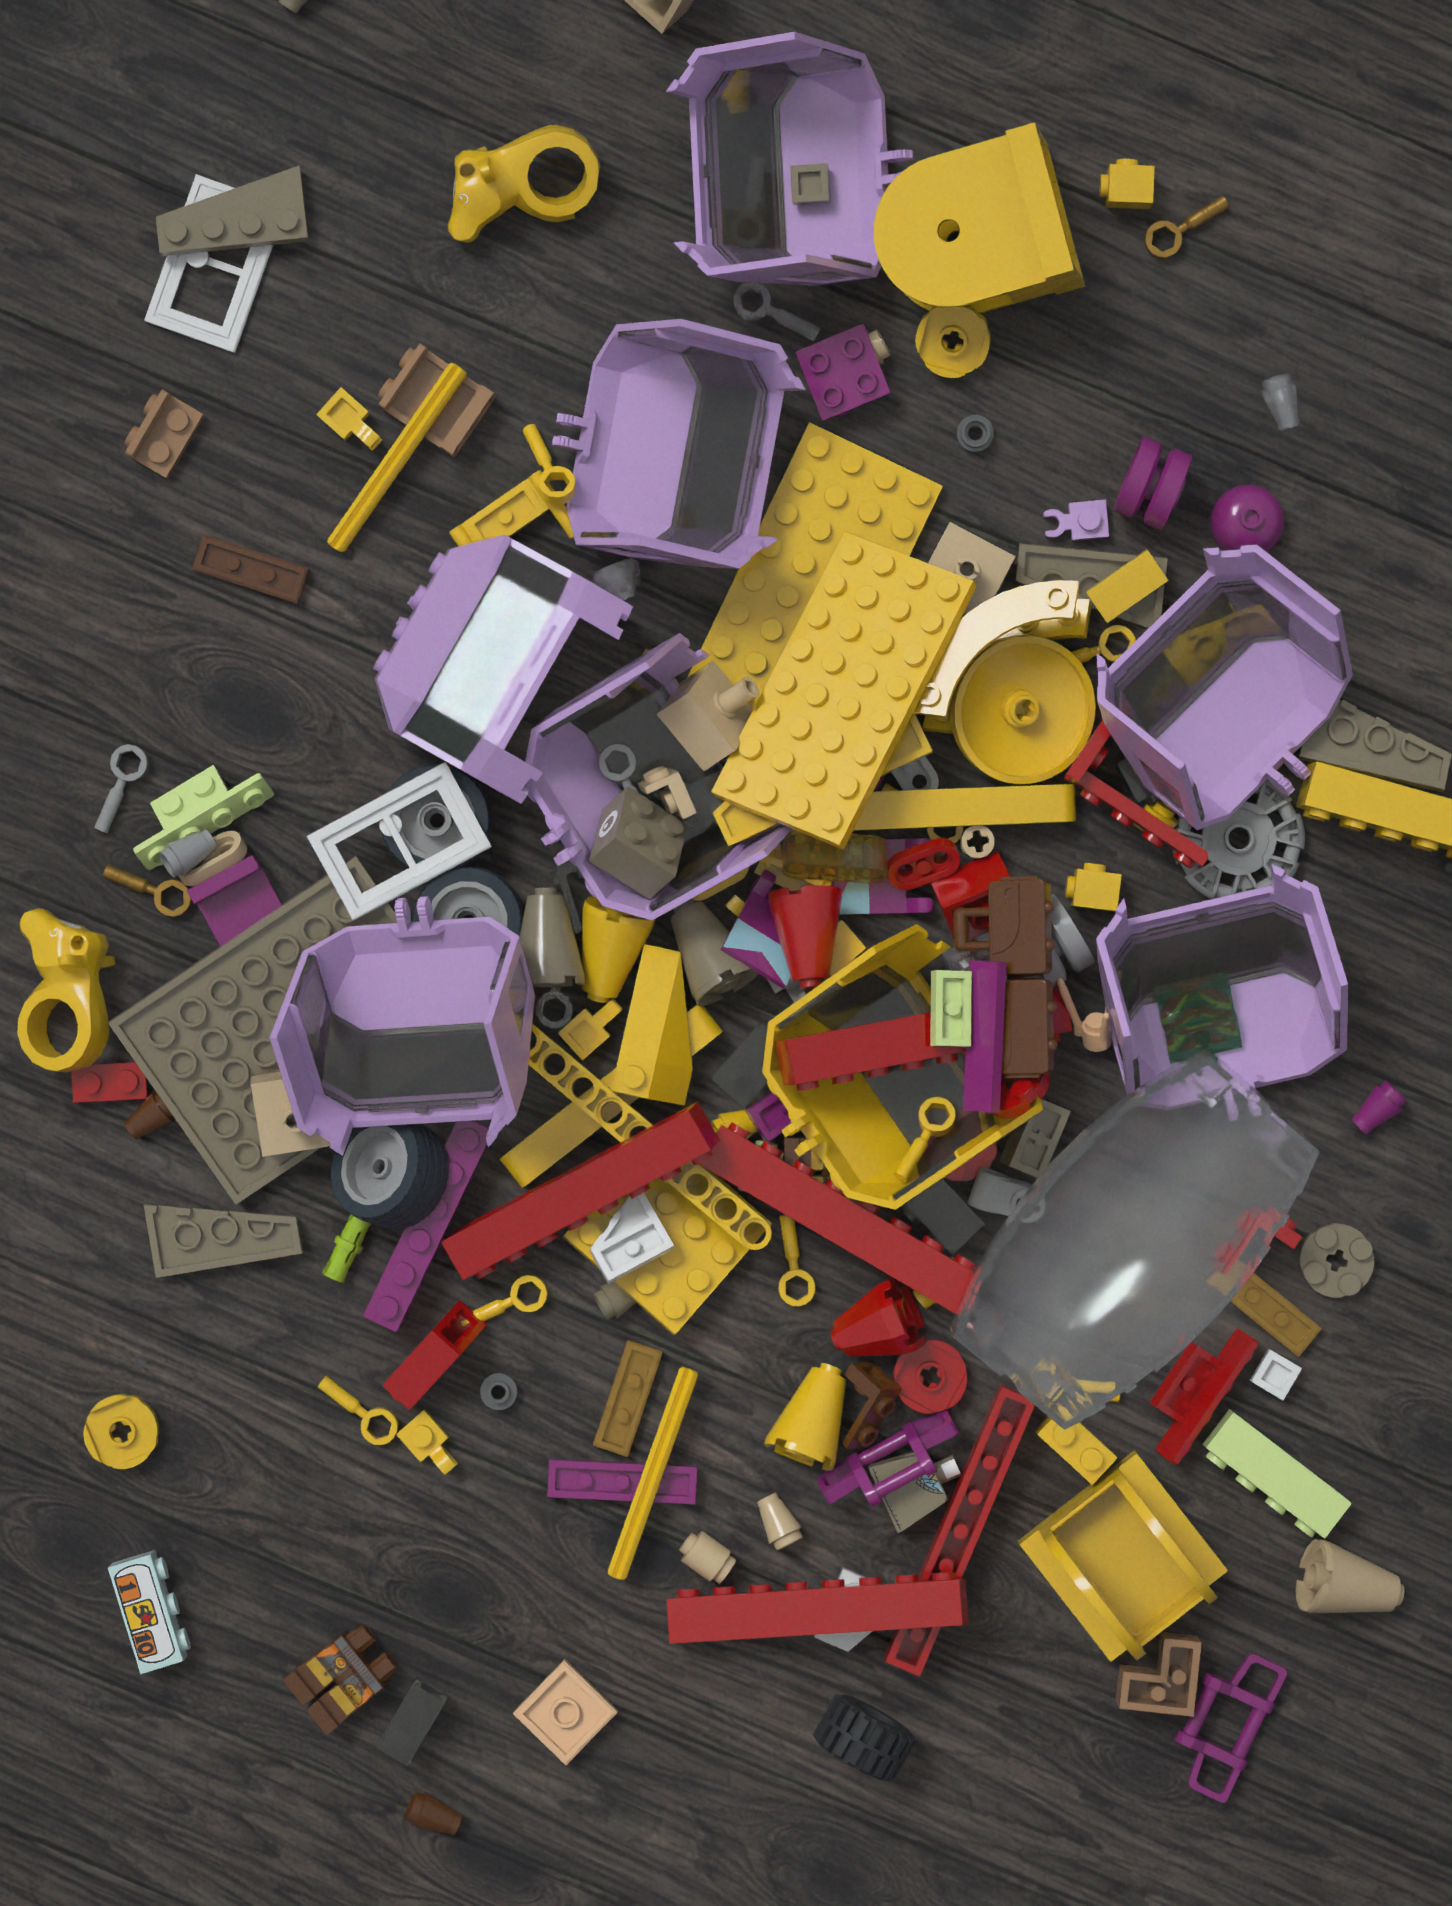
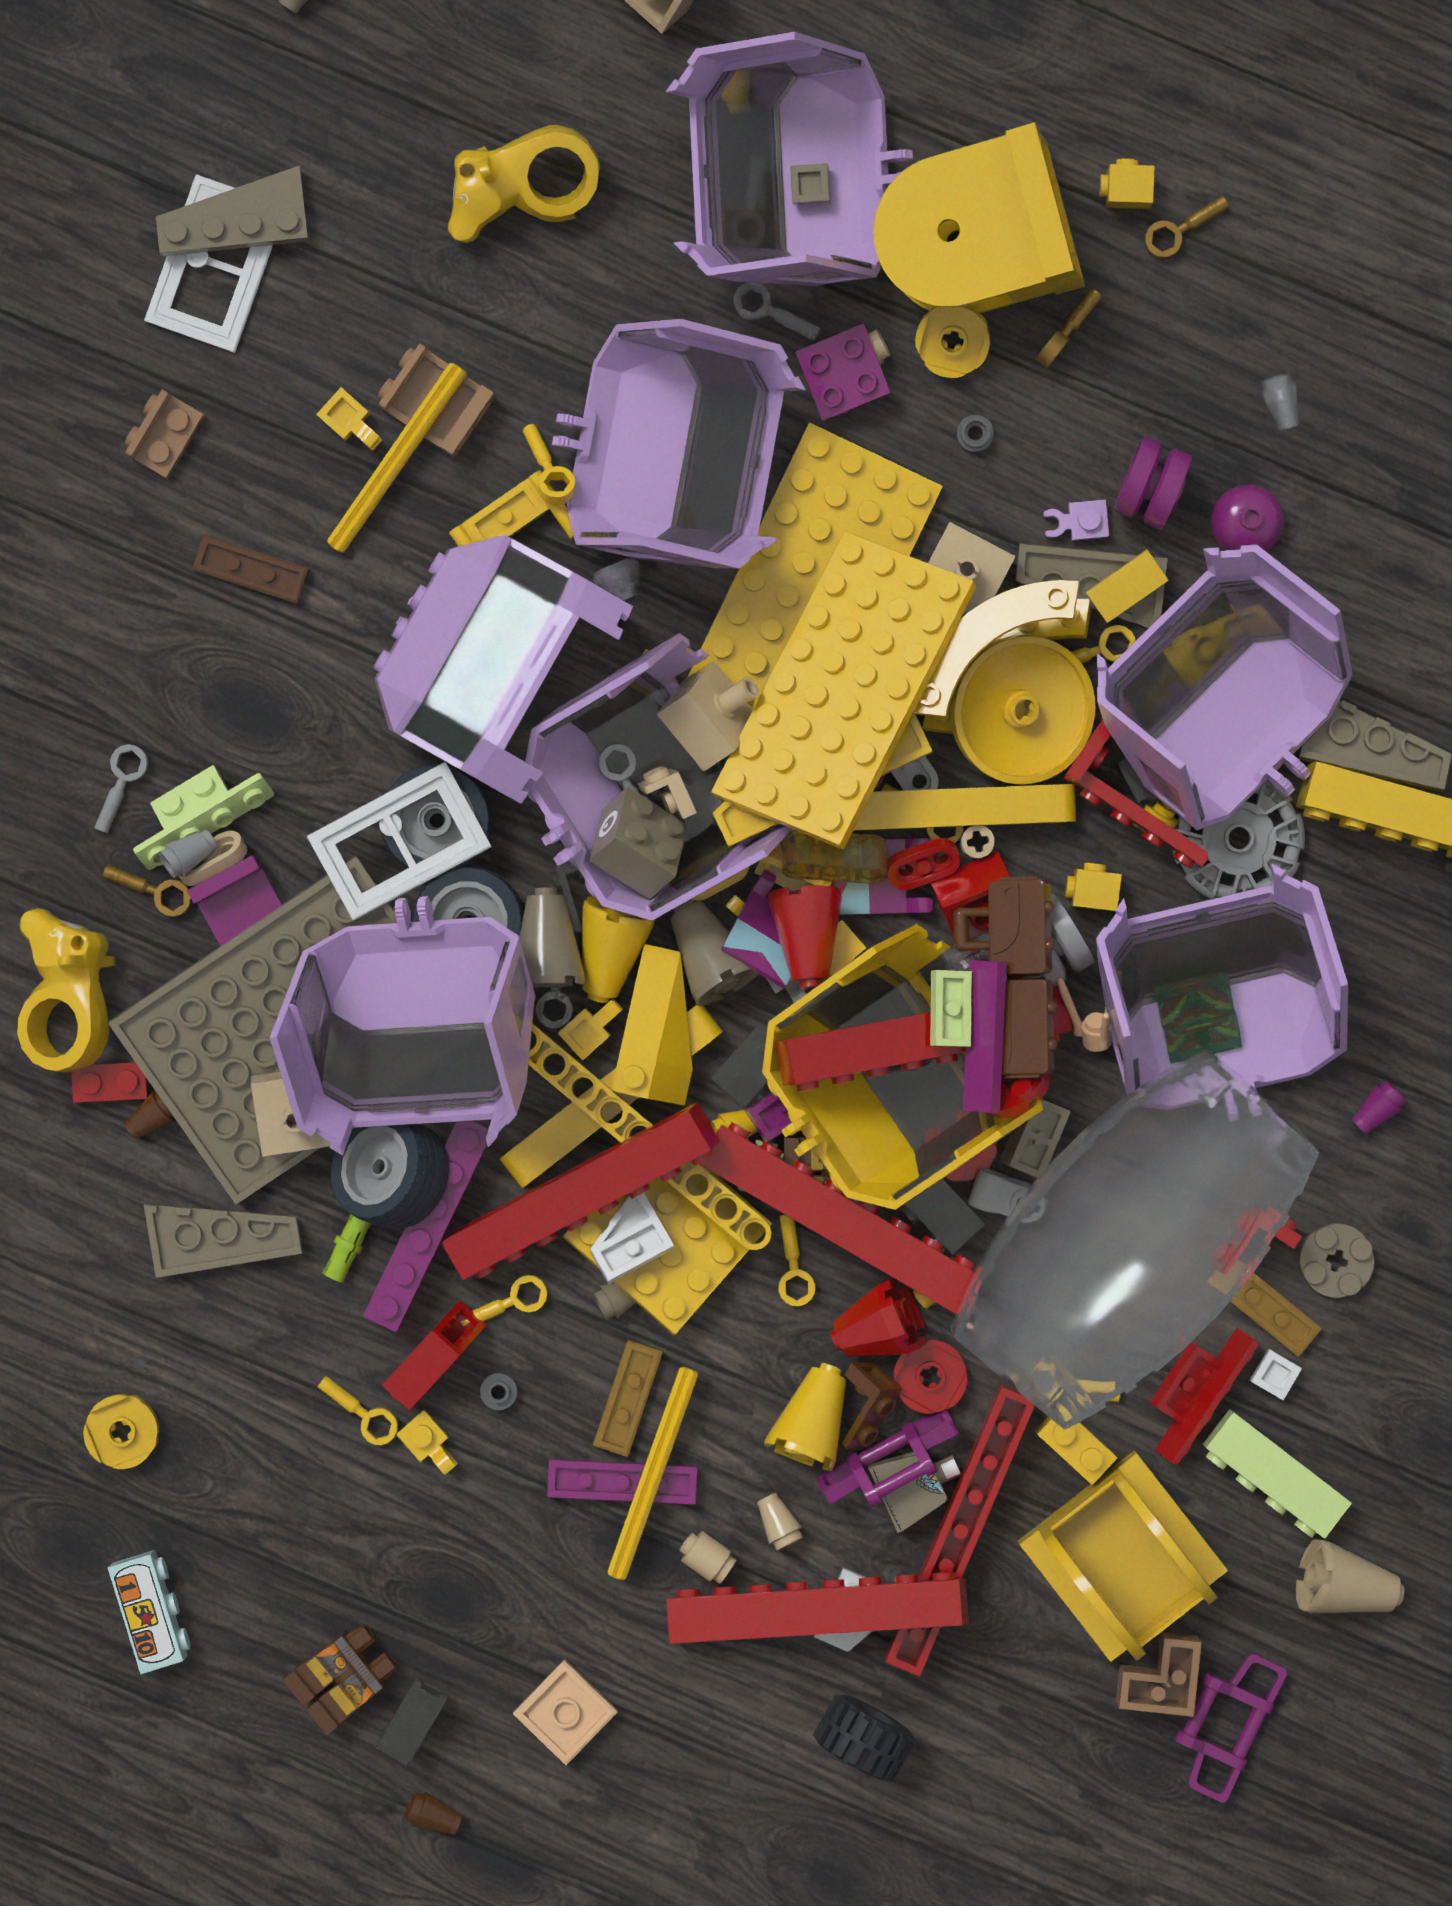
yellow piece [894,1097,956,1182] -> none
none -> pearl gold piece [1035,289,1103,368]

